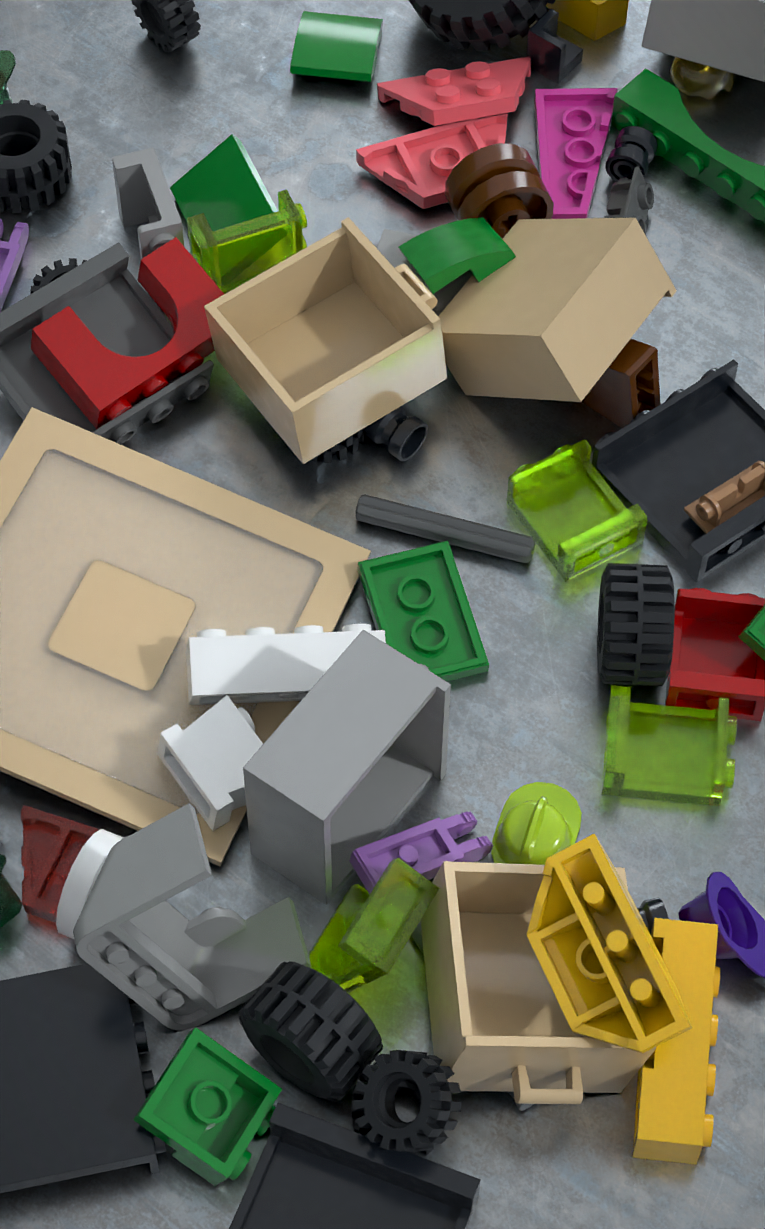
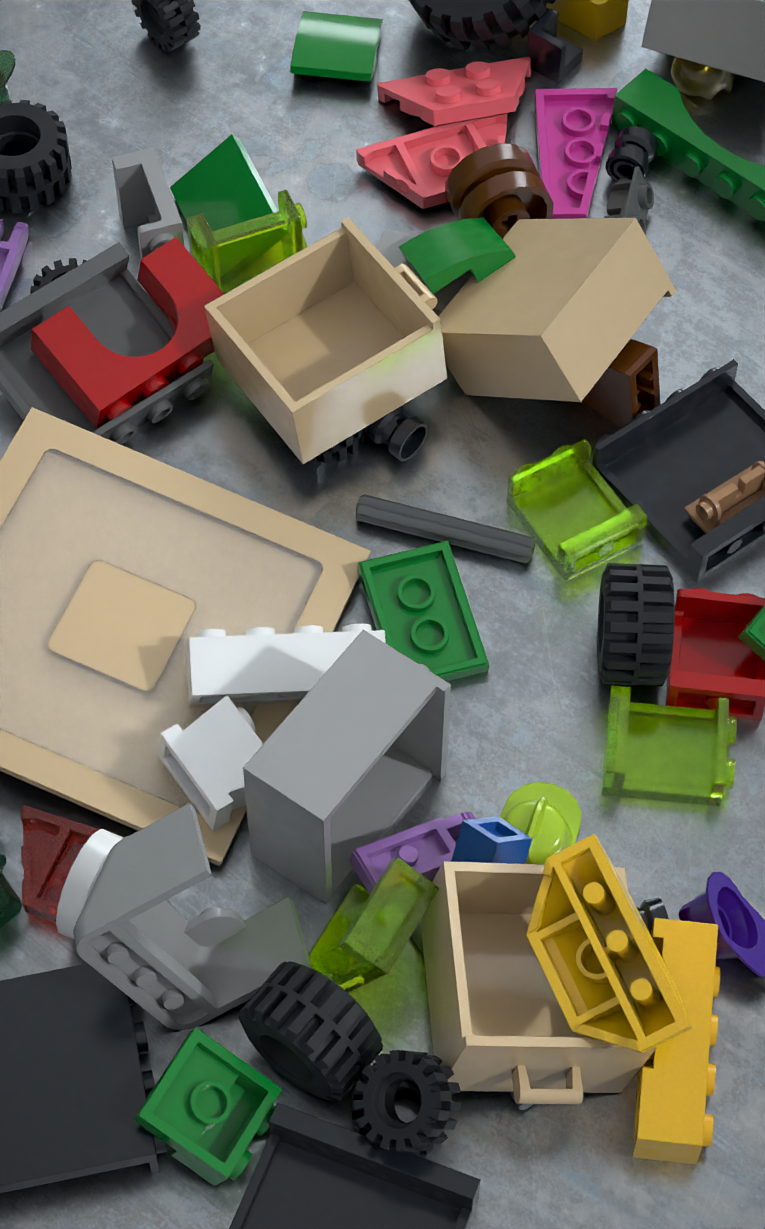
none -> blue panel [451,816,533,864]

